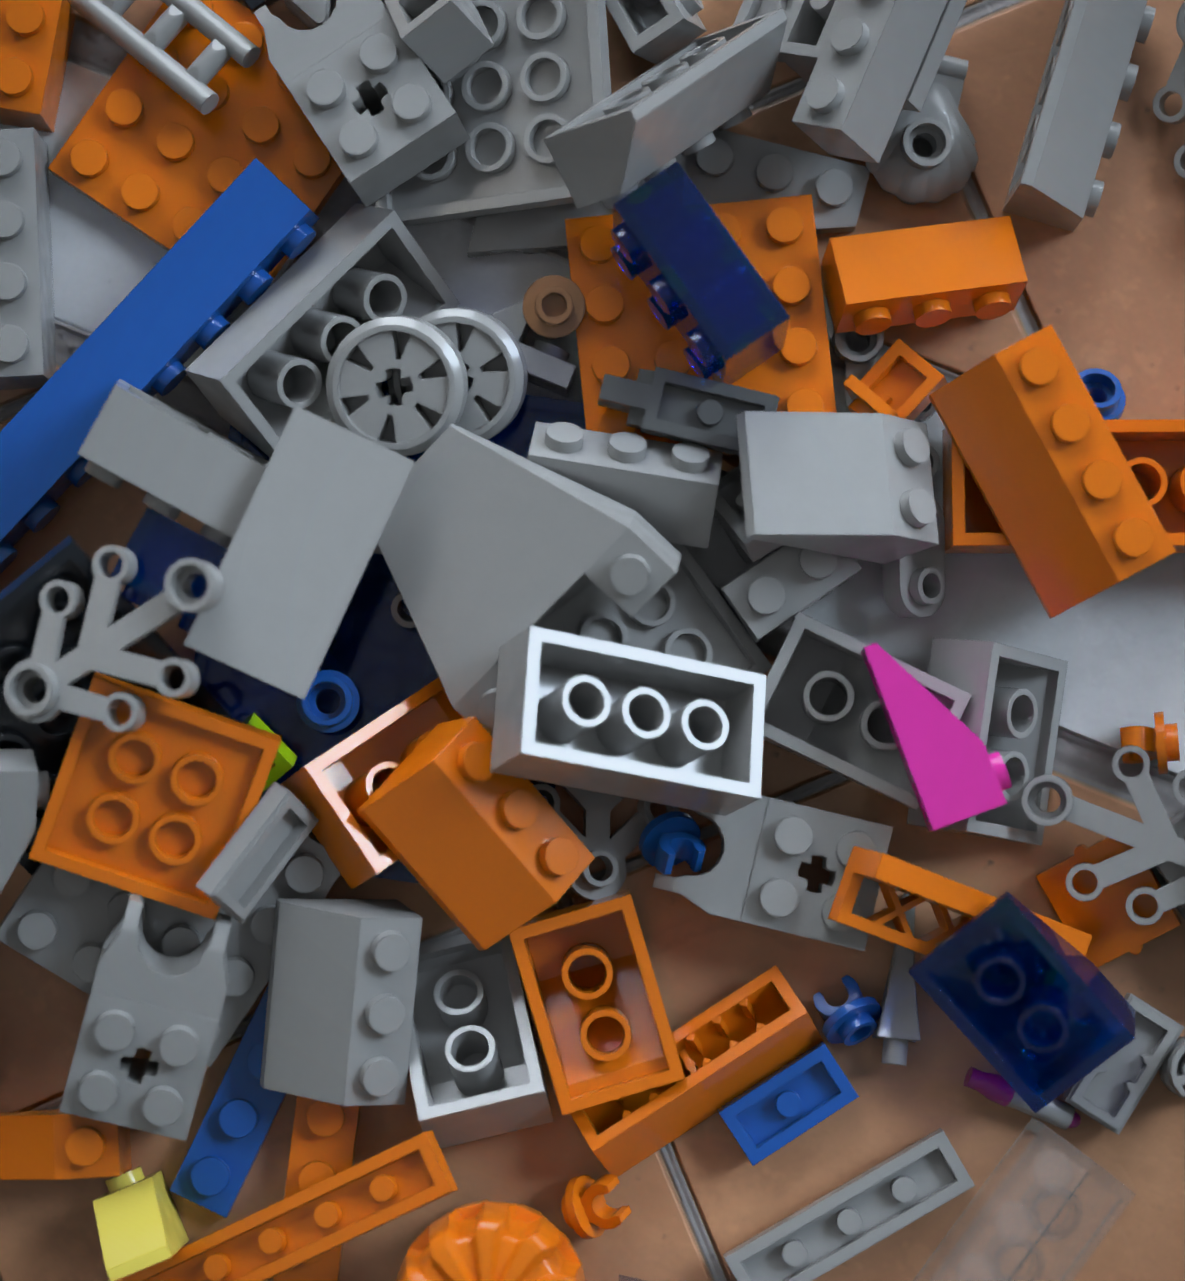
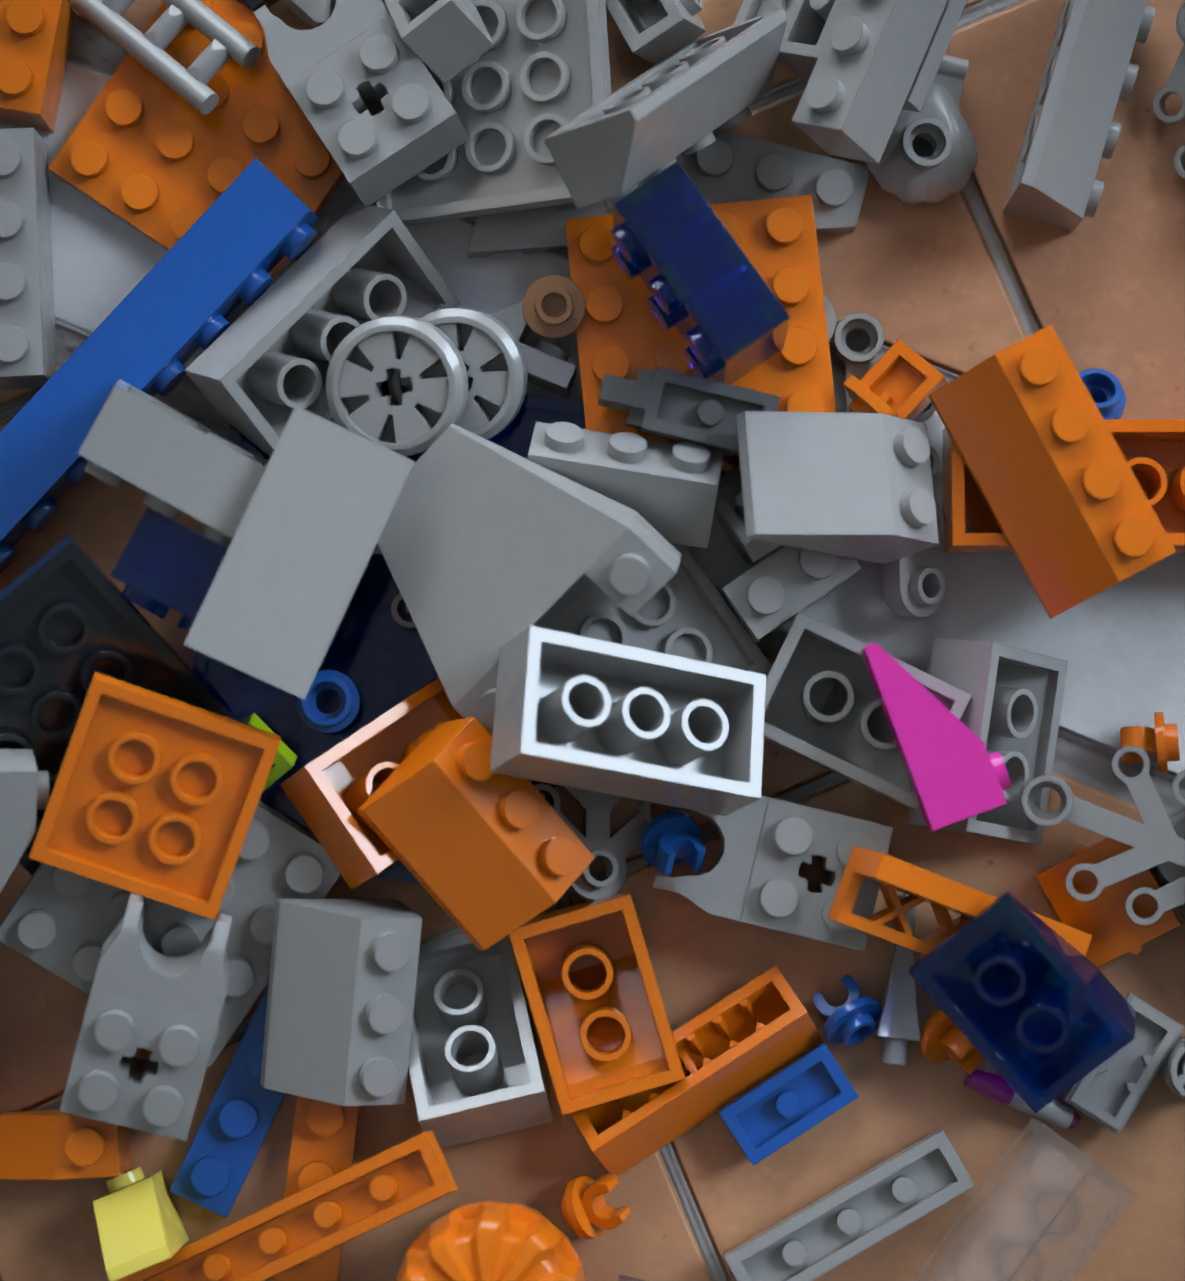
light grey plant [4,545,224,733] -> none
light grey tile [195,782,319,923] -> none
orange brick [820,216,1028,335] -> none
none -> orange plate [920,1006,988,1075]

